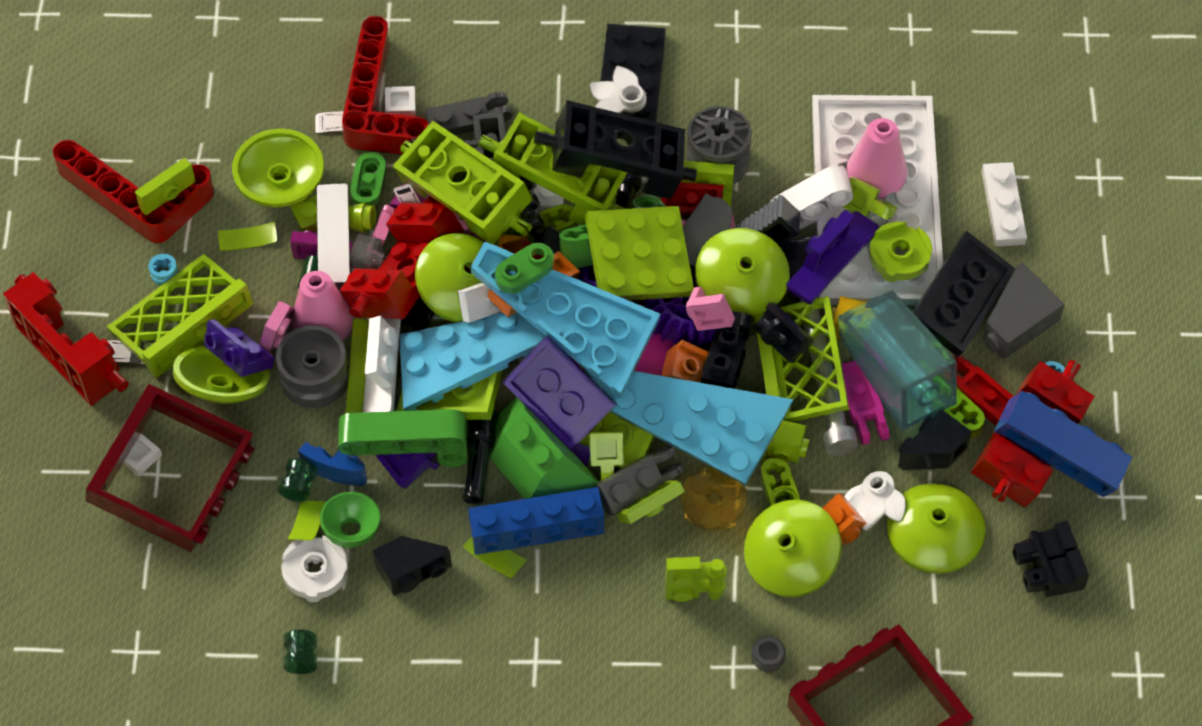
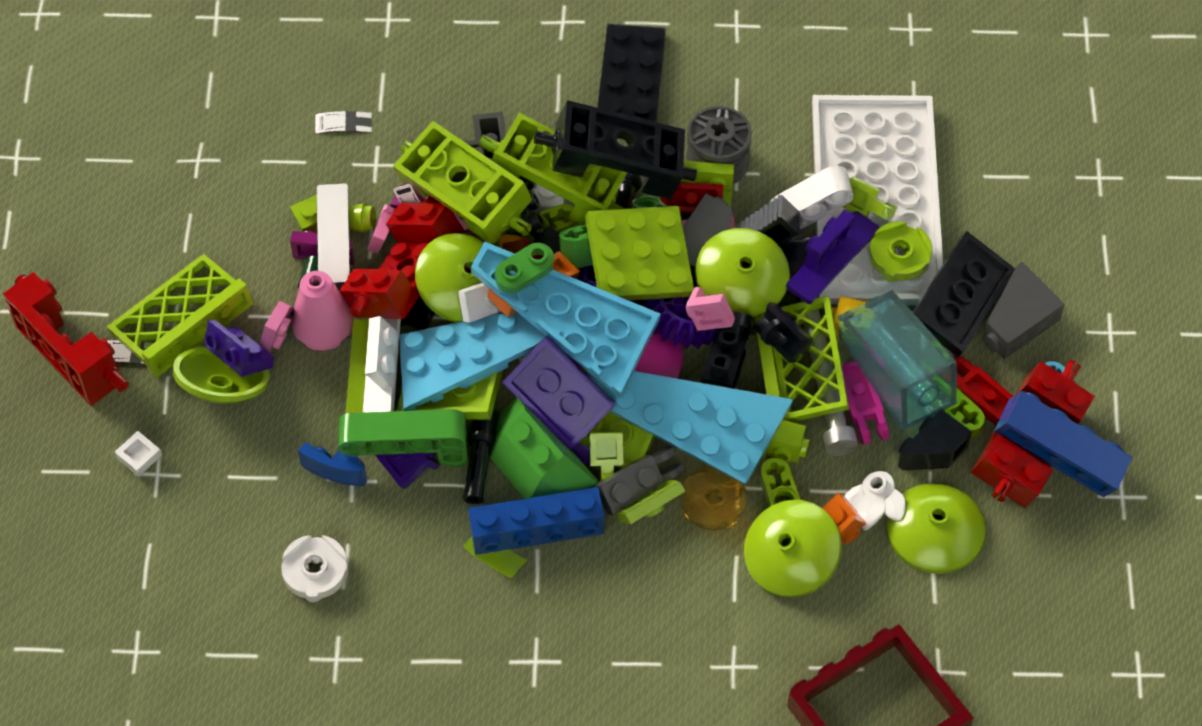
red beam [53,140,215,243] -> none
dark red window [86,383,255,553] -> none
lime plate [135,158,195,215] -> none
medium azure bush [148,254,178,285] -> none
lime sticker [218,221,277,251] -> none
lime dish [232,129,324,207] -> none
dark grey wheel [275,325,349,408] -> none
clear green wheel [277,458,318,503] -> none
clear green wheel [283,629,317,674] -> none
lime sticker [288,500,326,541] -> none
bright green piece [320,492,380,548] -> none
red beam [342,16,429,155] -> none
clear plate [349,234,387,269] -> none
bright green plate [350,152,387,207] -> none
black slope [373,536,452,596] -> none
white plate [385,86,416,116] -> none
dark grey hinge [425,91,513,135] -> none
white plate [590,66,646,113] -> none
orange brick [661,340,709,383] -> none
lime plate [665,556,727,602] -> none
dark grey tile [751,636,786,672] -> none
bright pink cone [846,118,908,199] -> none
white plate [982,162,1027,247] -> none
black hips [1012,520,1089,597] -> none

